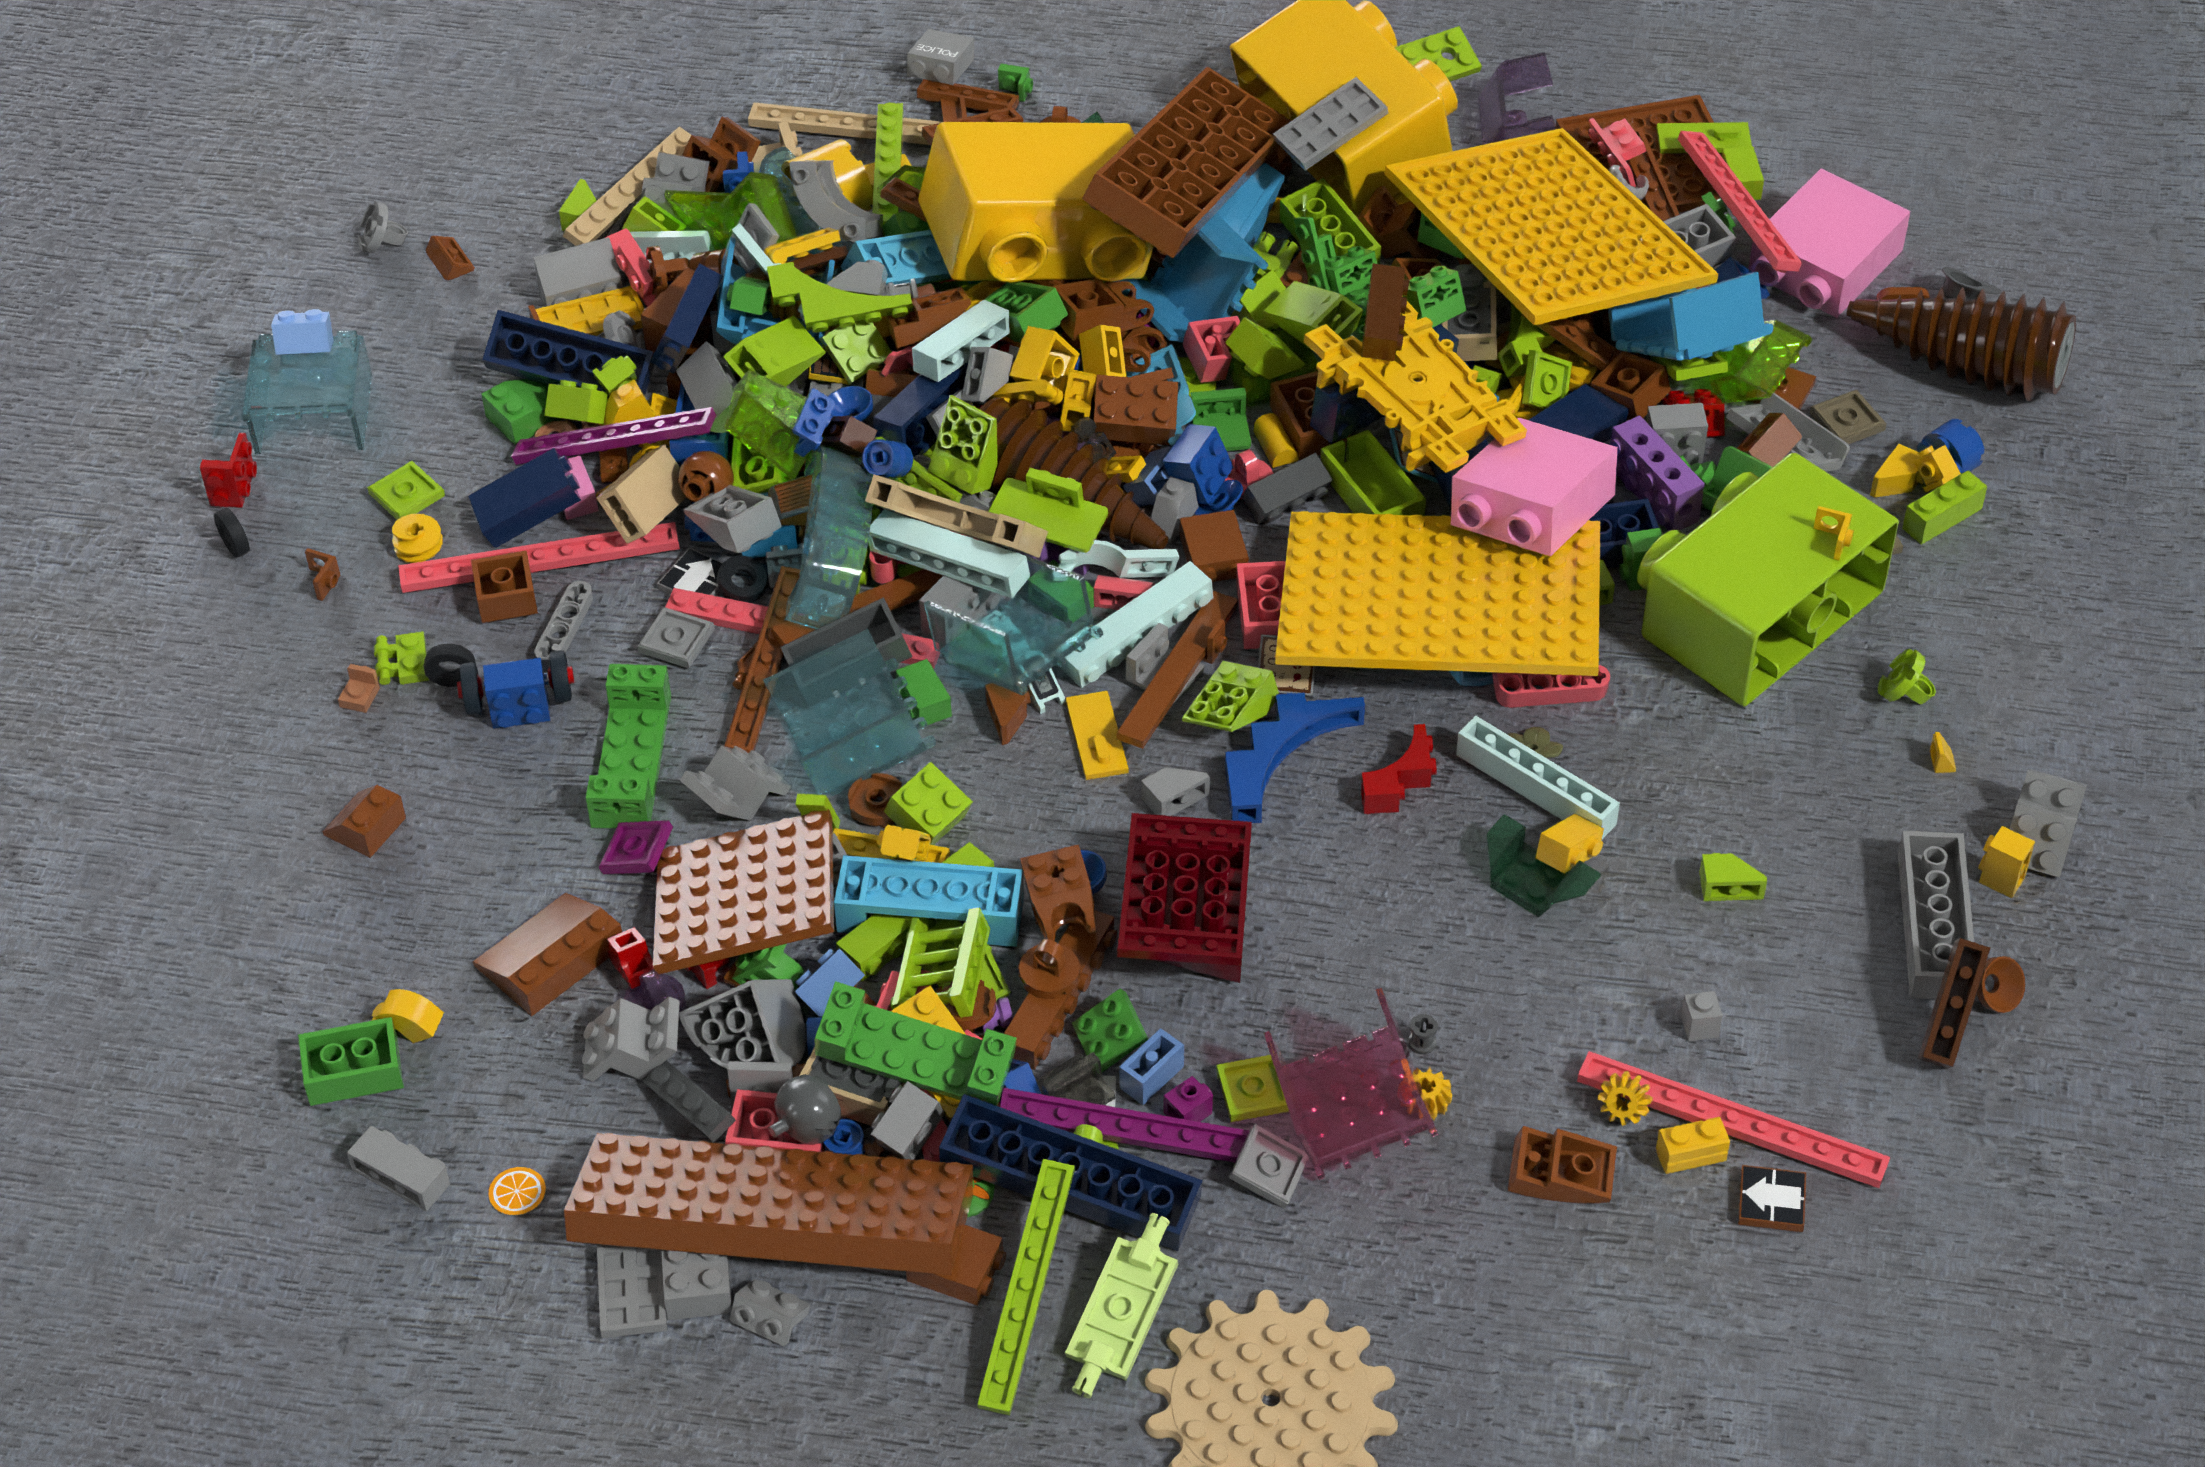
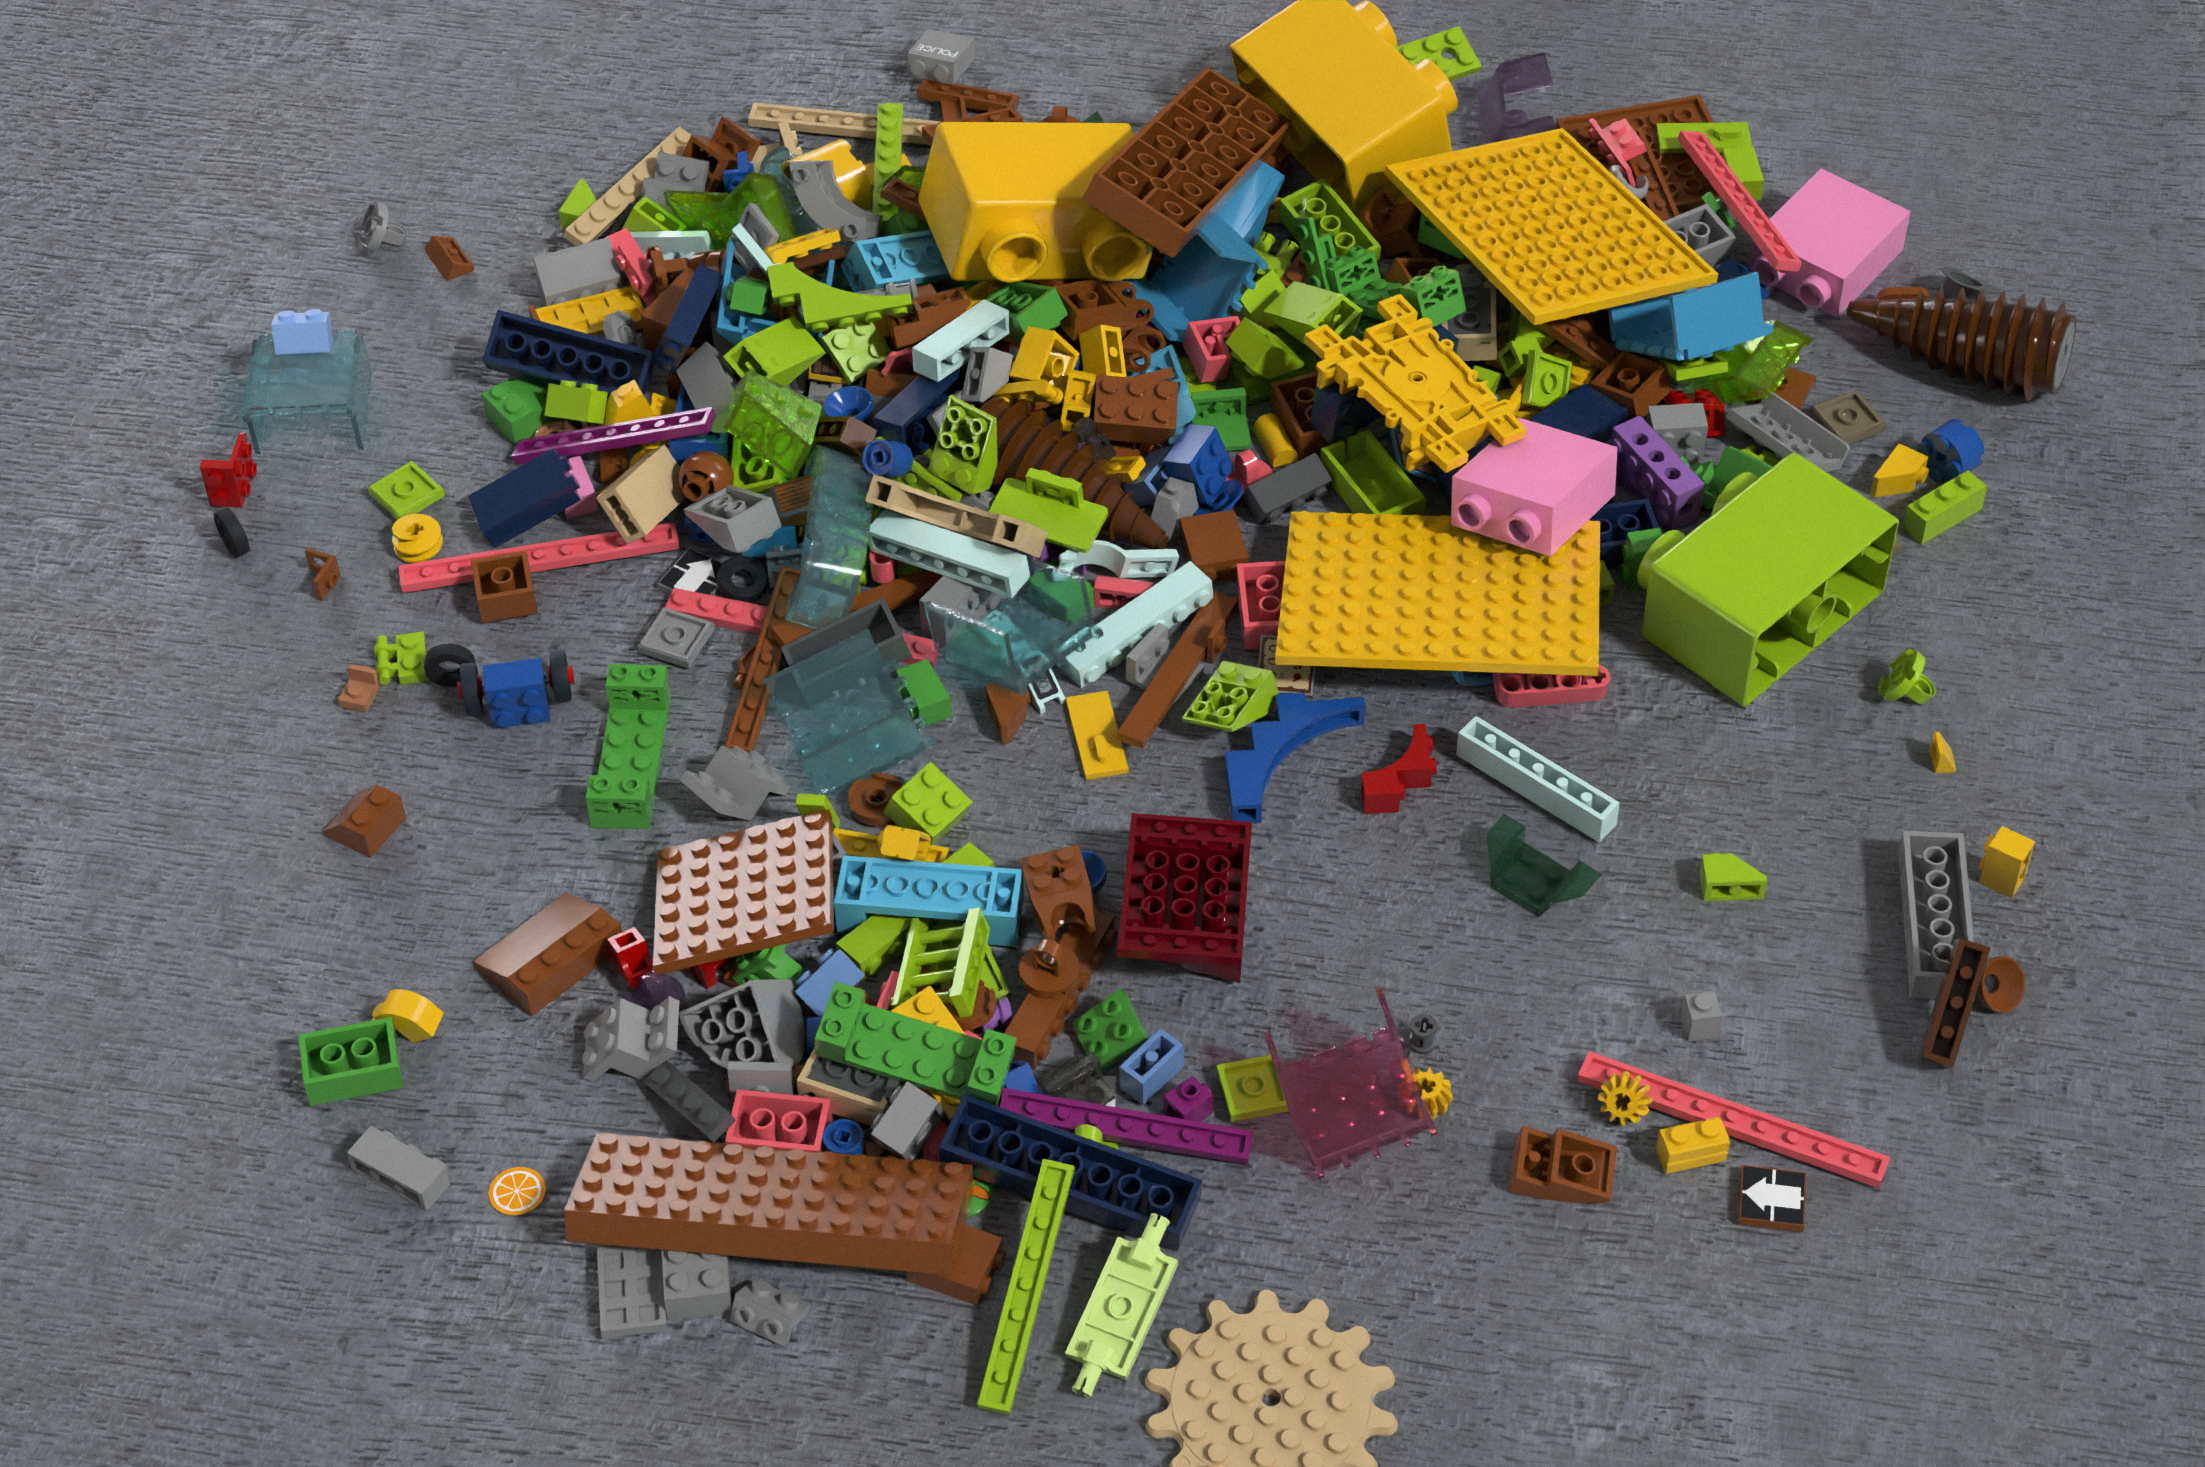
light grey beam [534,581,593,670] -> none
lime brick [592,355,637,396] -> none
magenta plate [599,820,673,874] -> none
dark grey piece [768,1074,841,1145] -> none
blue bracket [793,388,836,457] -> none
light grey slope [827,260,888,296] -> none
bright green bracket [998,64,1033,102] -> none
light grey slope [1141,767,1210,816] -> none
light grey tile [1229,1124,1310,1209] -> none
light grey plate [1273,77,1388,171] -> none
reddish brown brick [1361,263,1409,361] -> none
olive plate [1507,727,1563,758] -> none
yellow brick [1536,814,1604,874] -> none
panel [1737,413,1802,467] -> none
yellow bracket [1814,506,1854,560] -> none
yellow brick [1913,445,1961,492] -> none
light grey bracket [2010,769,2087,878] -> none

